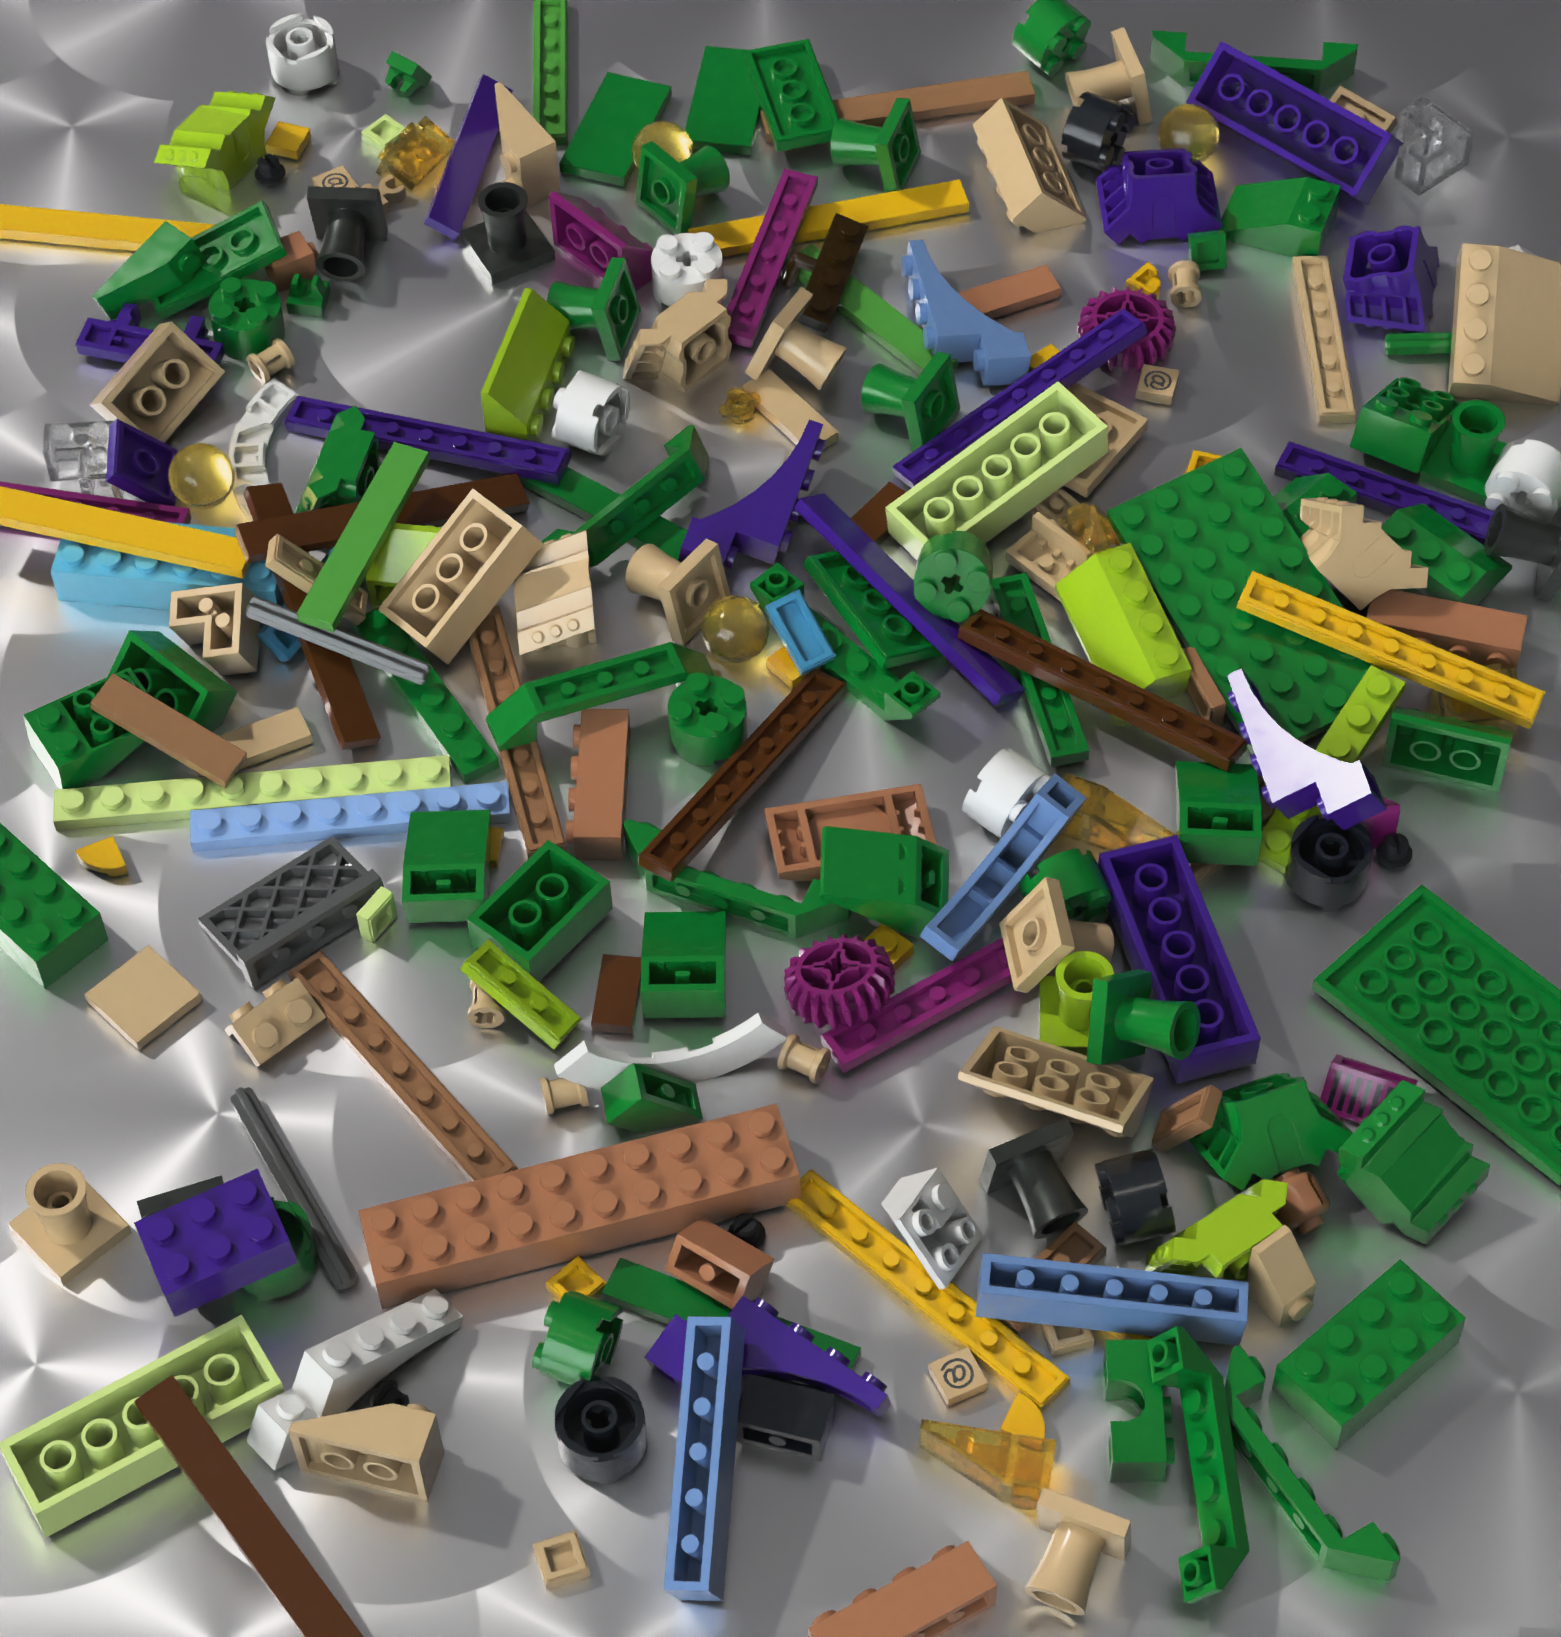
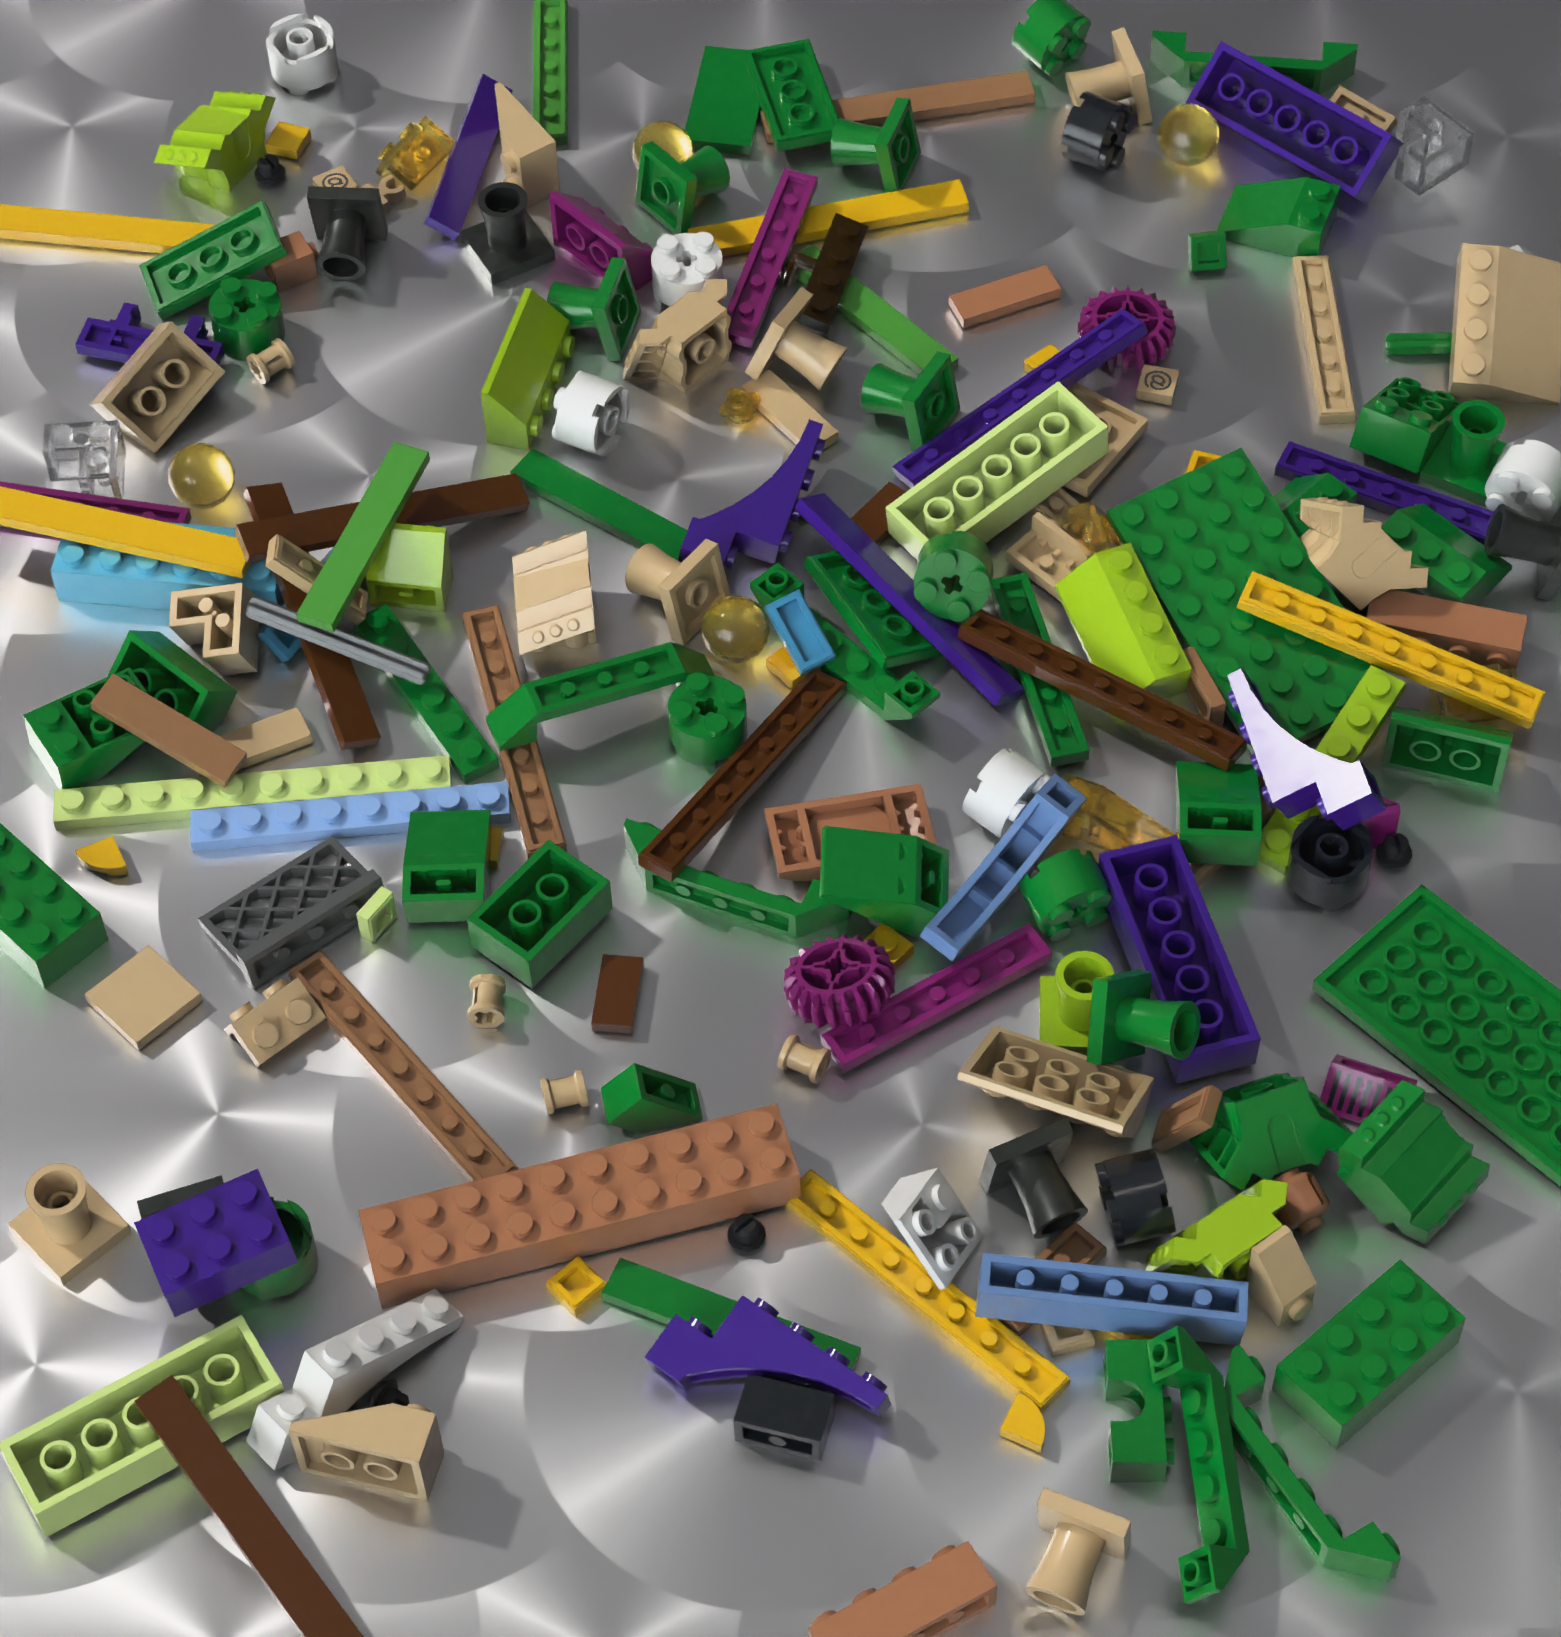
green slope [92,221,207,320] -> none
dark purple tile [106,419,178,506] -> none
white tile [228,378,299,522] -> none
dark grey axle [230,1087,358,1290] -> none
dark purple tile [284,396,572,484] -> none
green tile [286,274,330,317] -> none
green slope [296,406,382,513] -> none
yellowish green tile [361,114,411,156] -> none
tan slope [377,489,543,664] -> none
green tile [385,51,432,97] -> none
lime tile [460,939,582,1050] -> none
green brick [532,1290,623,1385] -> none
tan tile [533,1530,590,1590] -> none
green slope [541,425,709,567] -> none
white tile [554,1013,788,1089] -> none
black brick [555,1376,647,1485] -> none
green tile [559,72,672,187] -> none
nougat brick [566,709,631,861] -> none
green slope [640,911,726,1019] -> none
nougat brick [664,1217,774,1309] -> none
medium blue brick [664,1317,745,1601] -> none
medium blue arch [901,240,1031,386] -> none
clear yellow slope [920,1419,1056,1510] -> none
tan tile [928,1347,988,1407] -> none
tan slope [973,97,1087,233] -> none
tan plant [999,877,1114,993] -> none
dark purple slope [1096,148,1222,246] -> none
yellow tile [1125,262,1161,299] -> none
tan bush [1168,260,1202,309] -> none
dark purple slope [1343,225,1440,332] -> none

